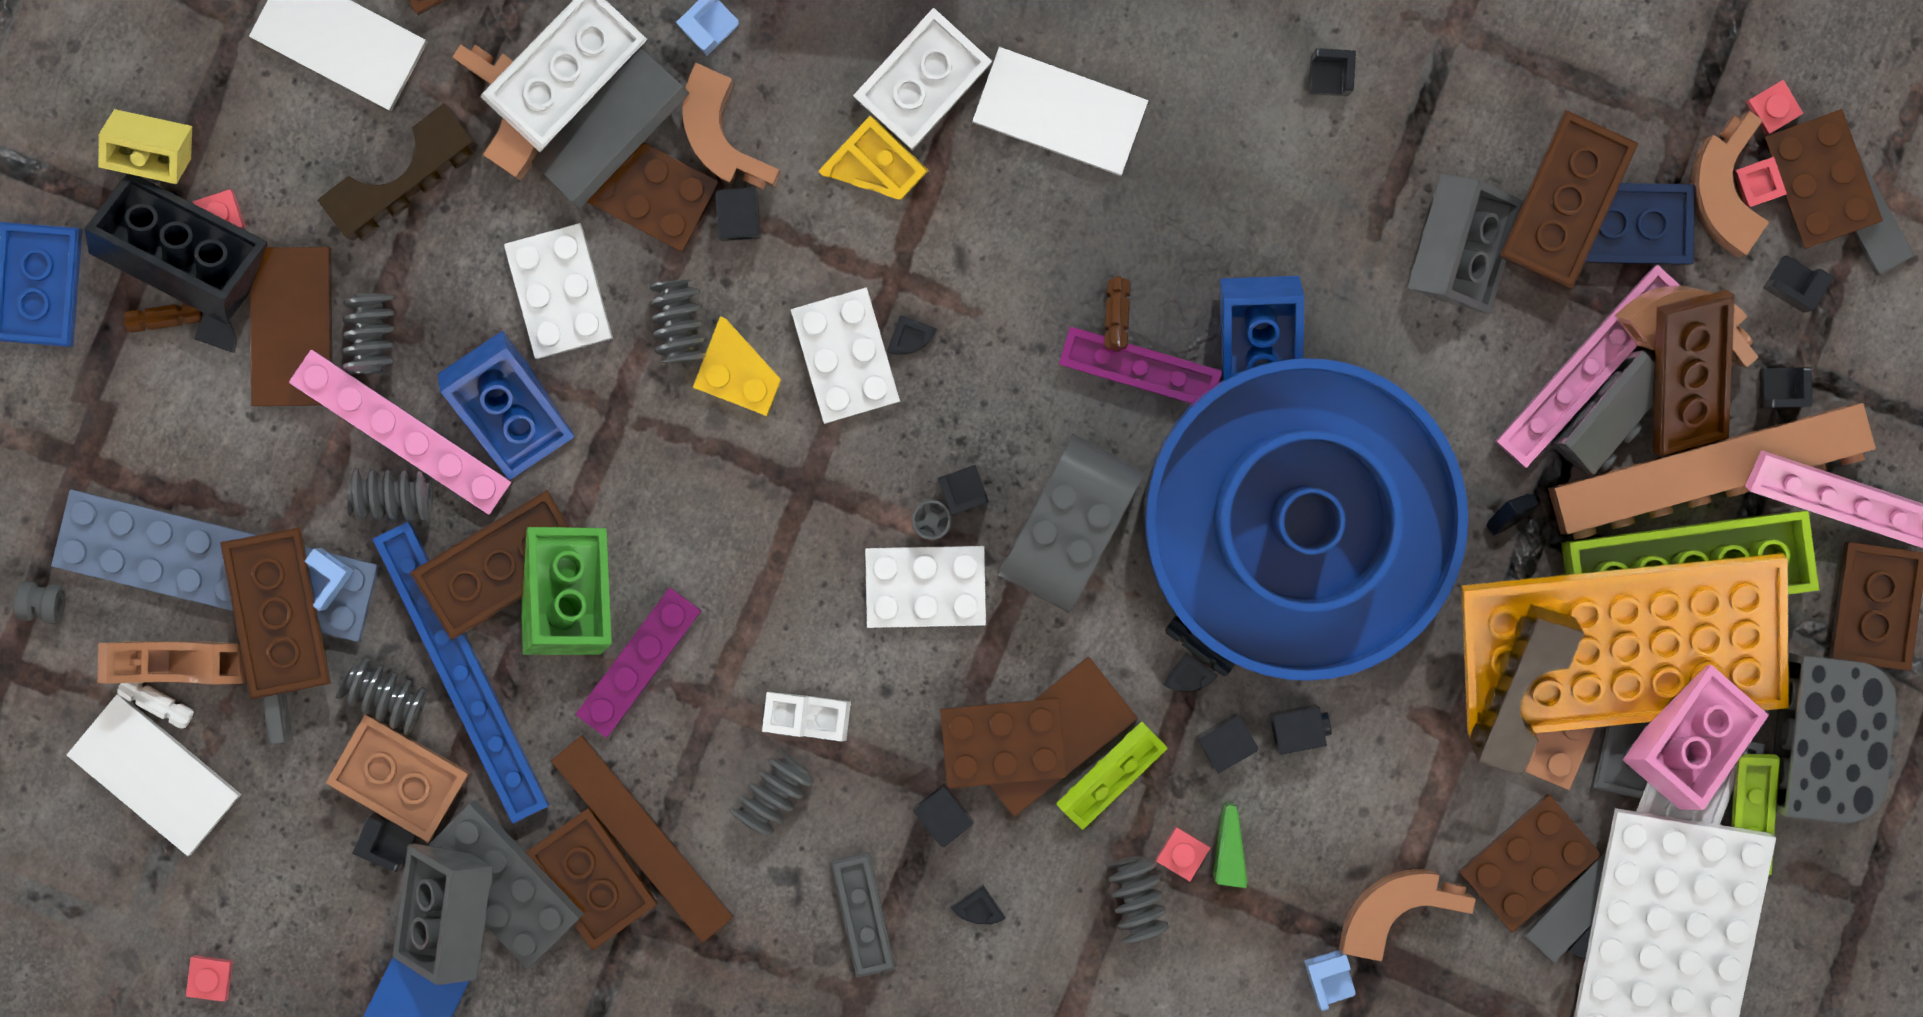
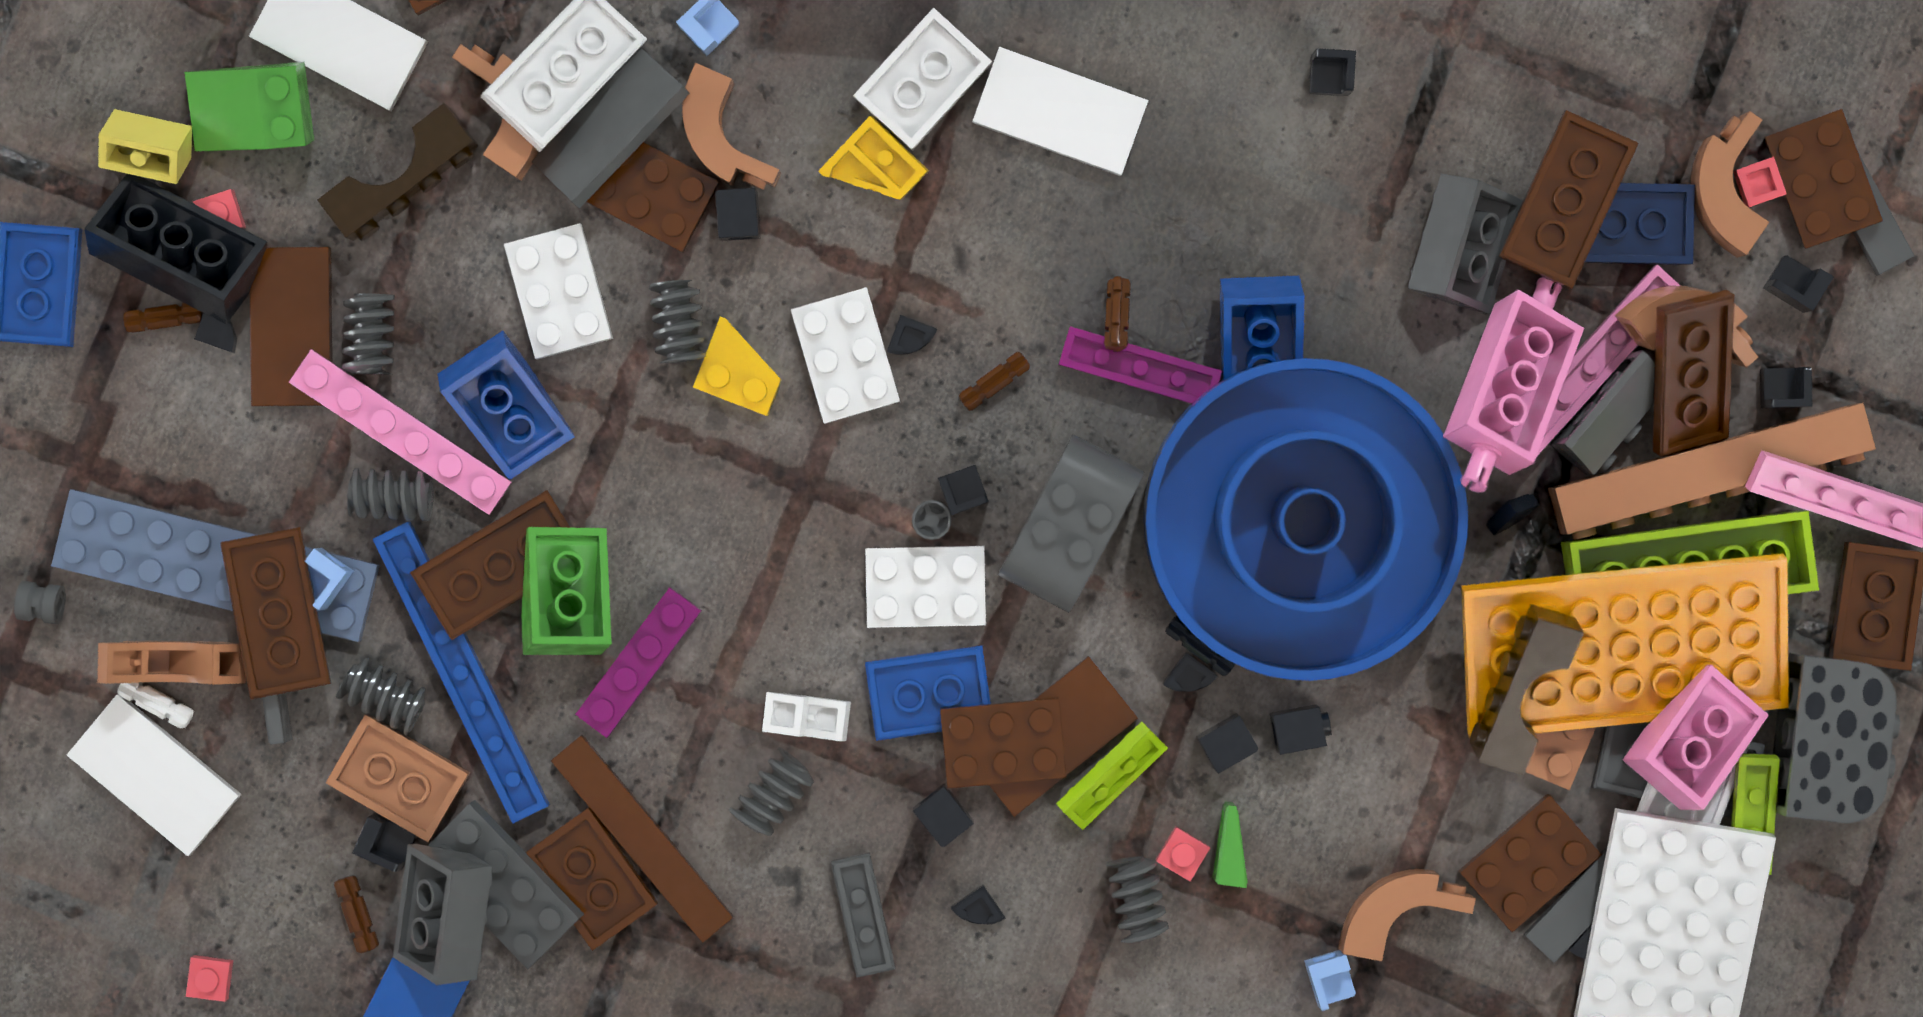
coral plate [1746,80,1804,135] -> none
none -> bright green slope [184,62,314,151]
none -> reddish brown axle [334,875,379,953]
none -> blue tile [865,645,991,741]
none -> reddish brown axle [959,352,1030,411]
none -> bright pink brick [1443,277,1584,492]

